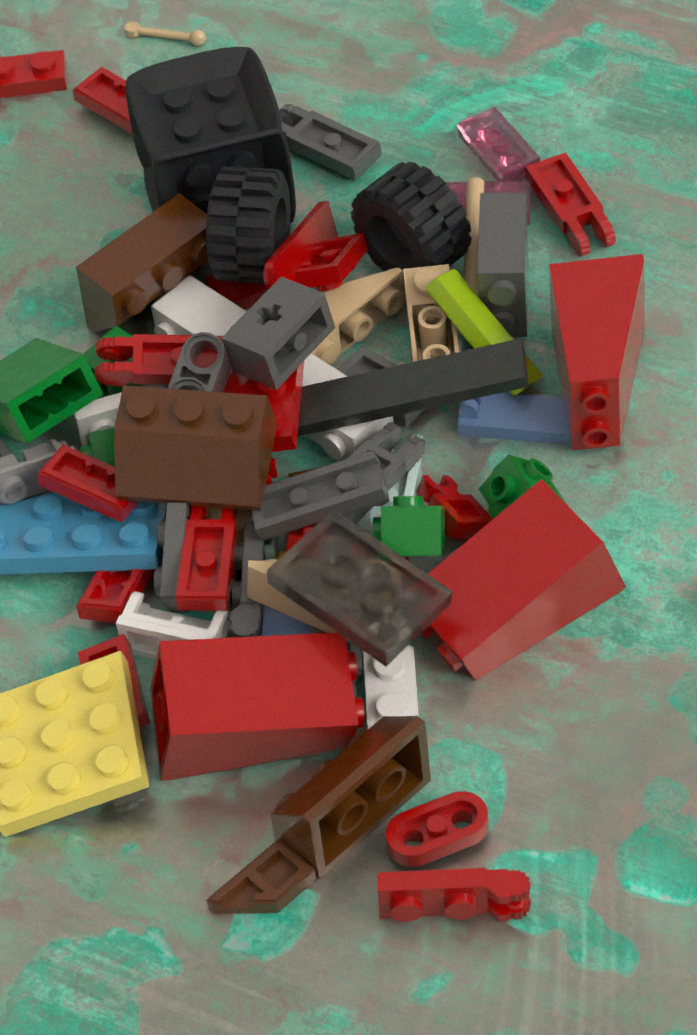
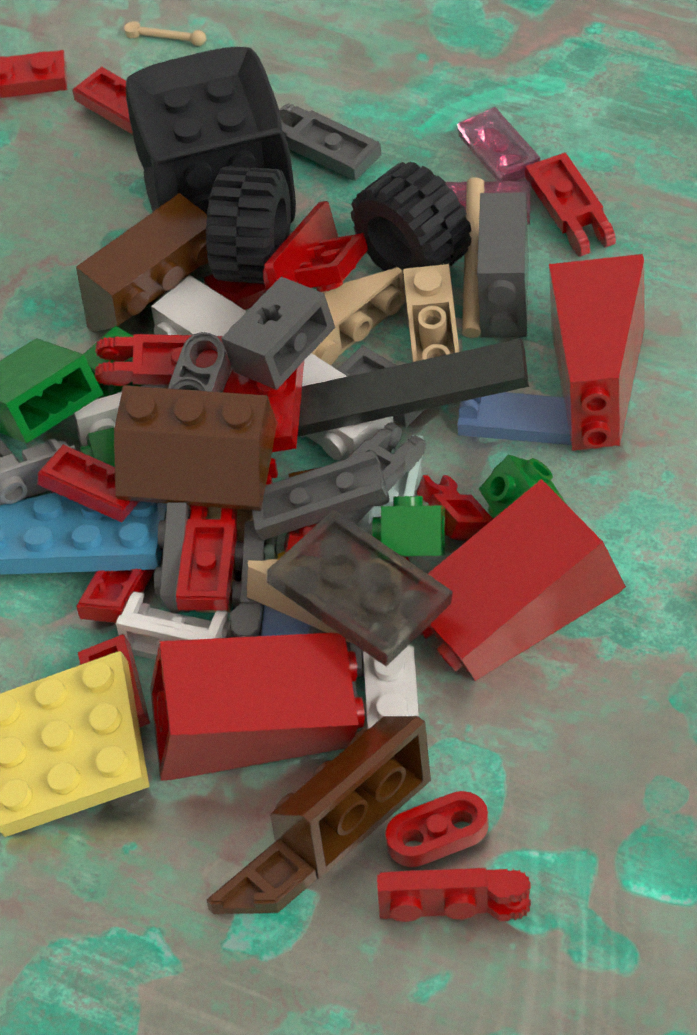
lime tile [425,268,543,396] -> none

